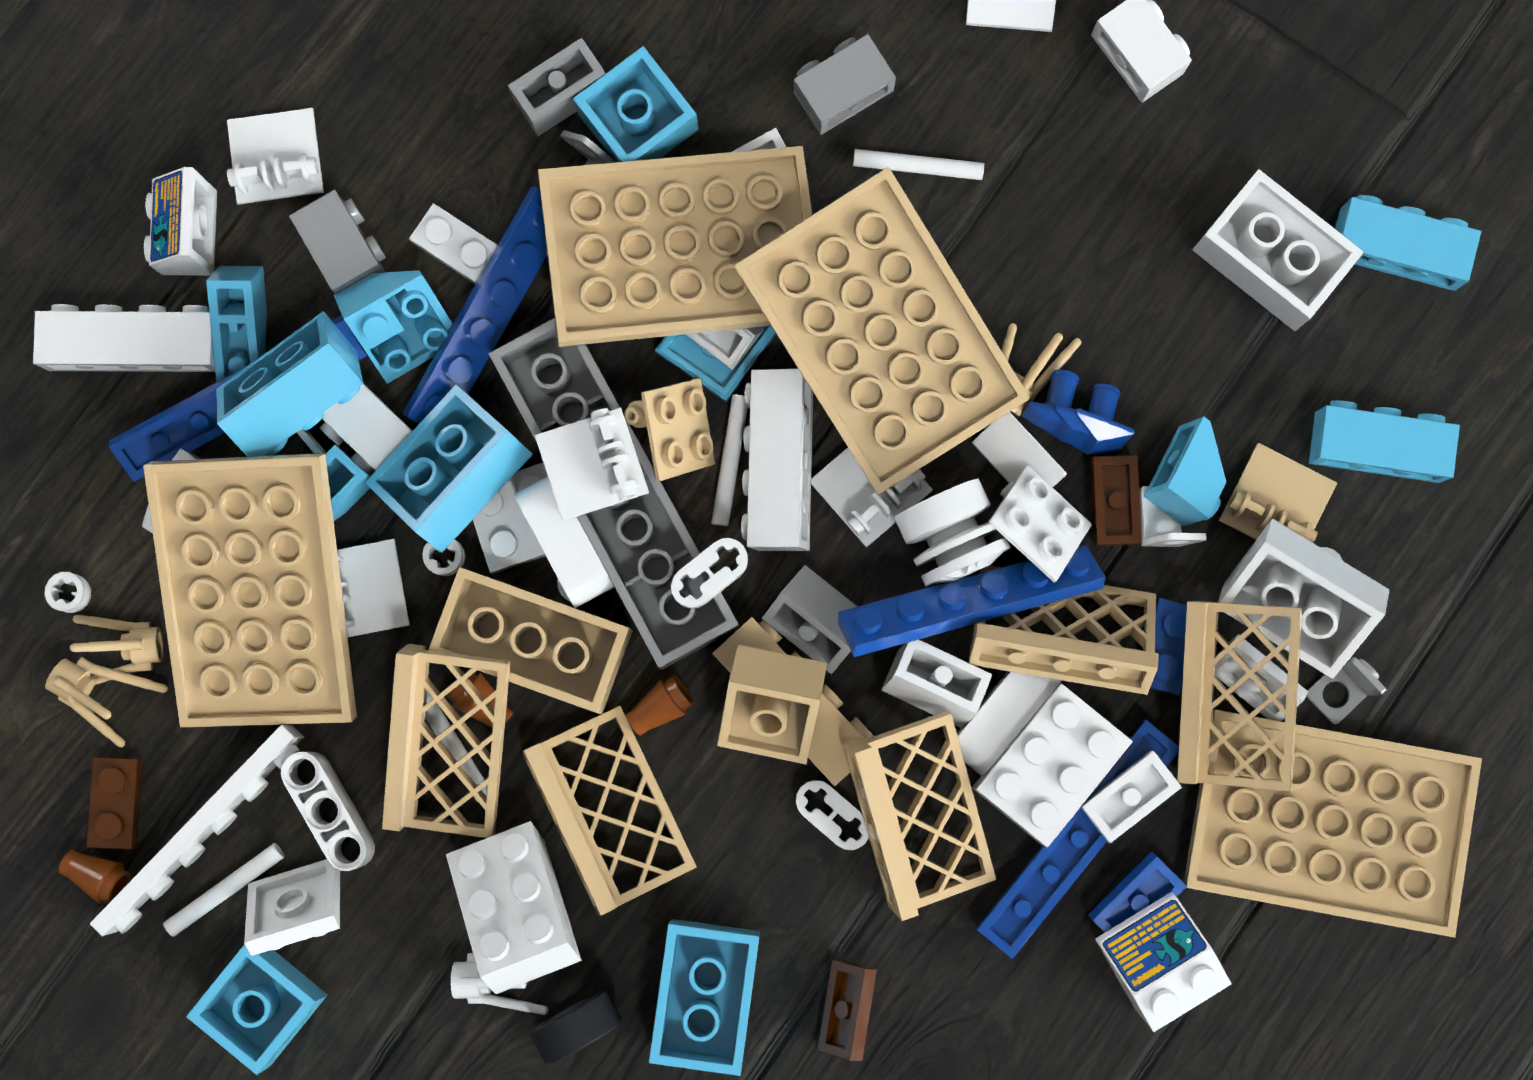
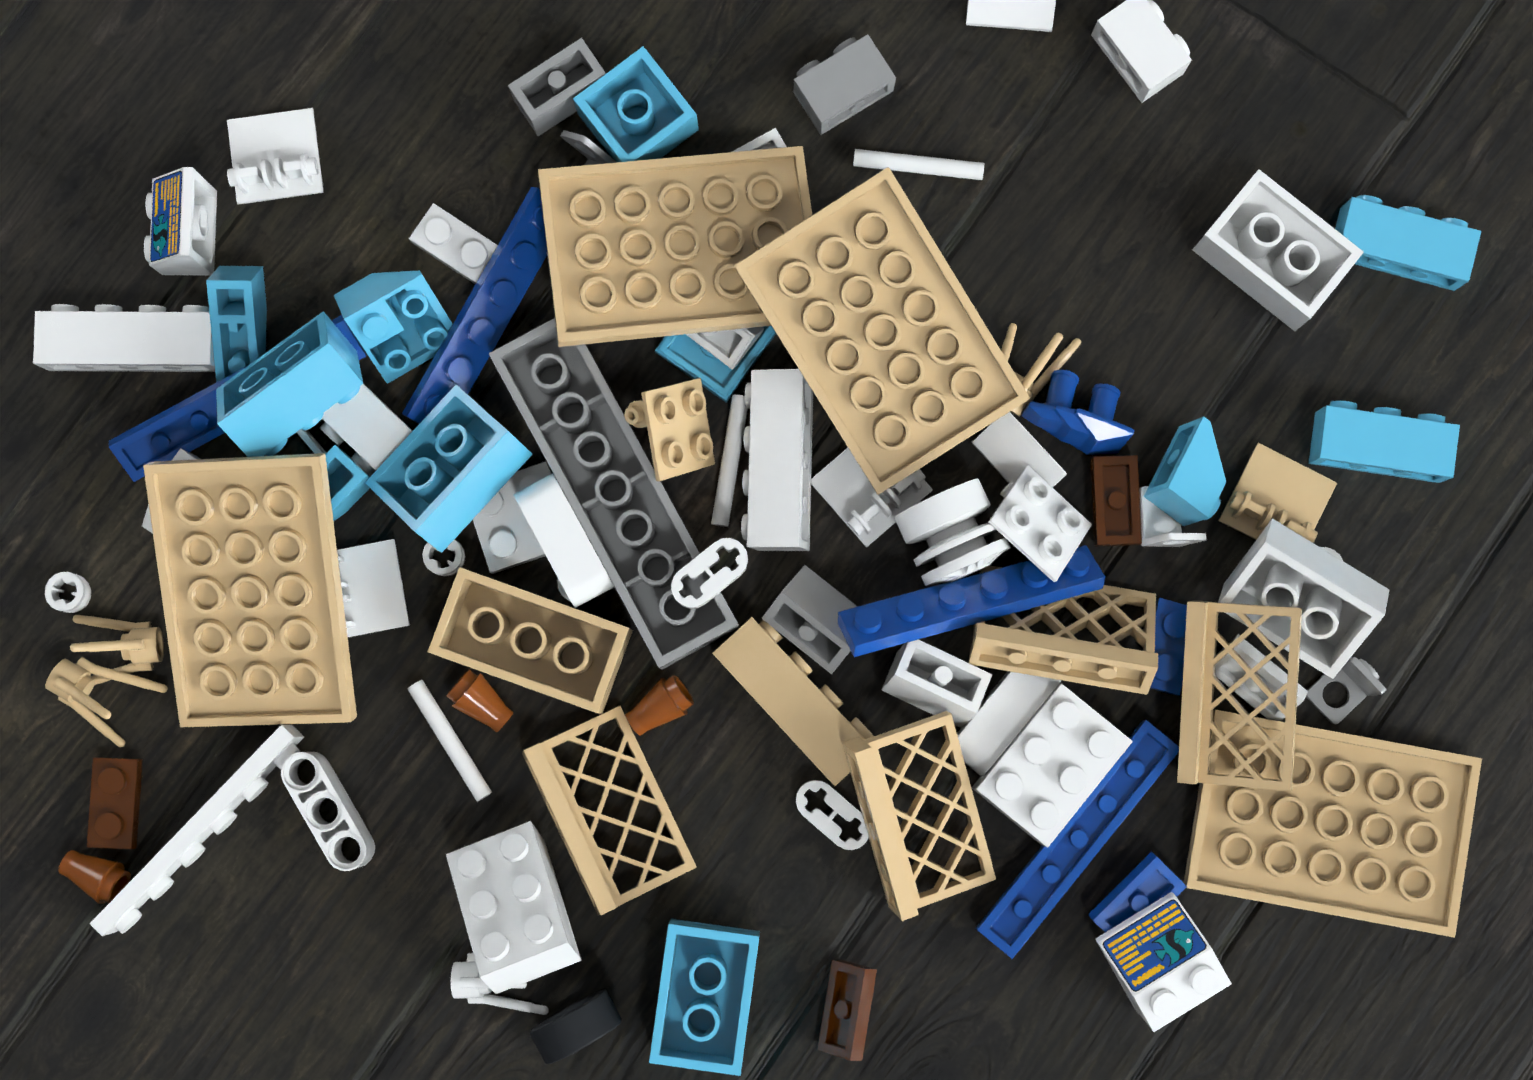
white bar [163,843,285,937] -> none
medium azure brick [186,944,328,1075] -> none
white plate [244,859,340,956] -> none
light grey brick [289,190,386,294] -> none
tan fence [382,644,511,838] -> none
white hinge [535,408,649,521] -> none
tan slope [717,645,827,764] -> none
white plate [1081,751,1182,843] -> none

